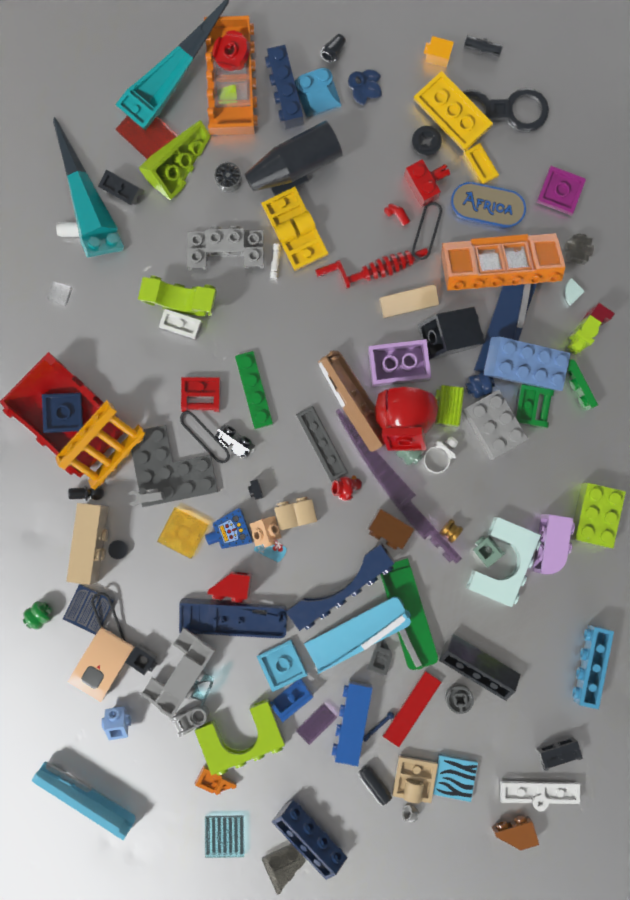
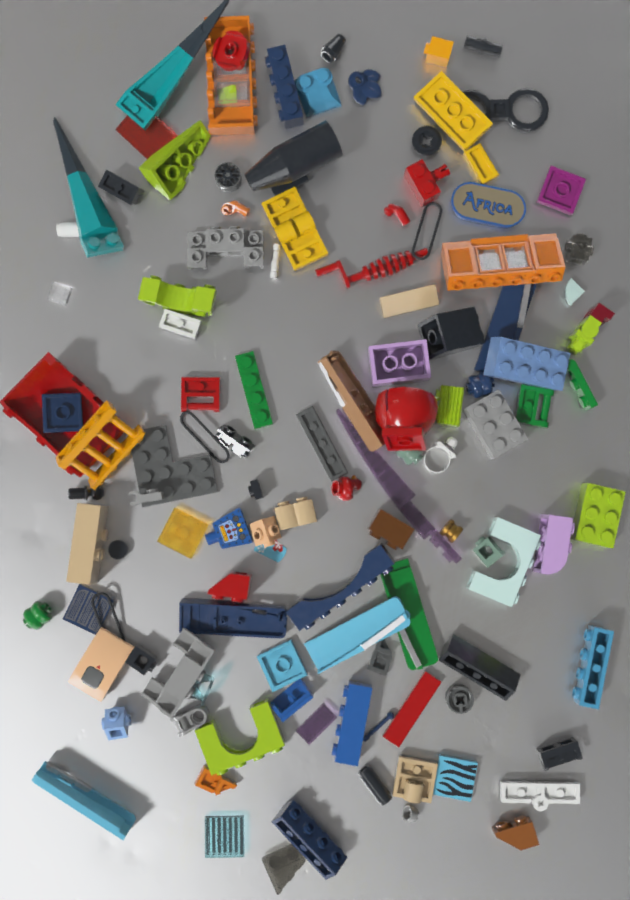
none -> orange arm [221,200,250,217]

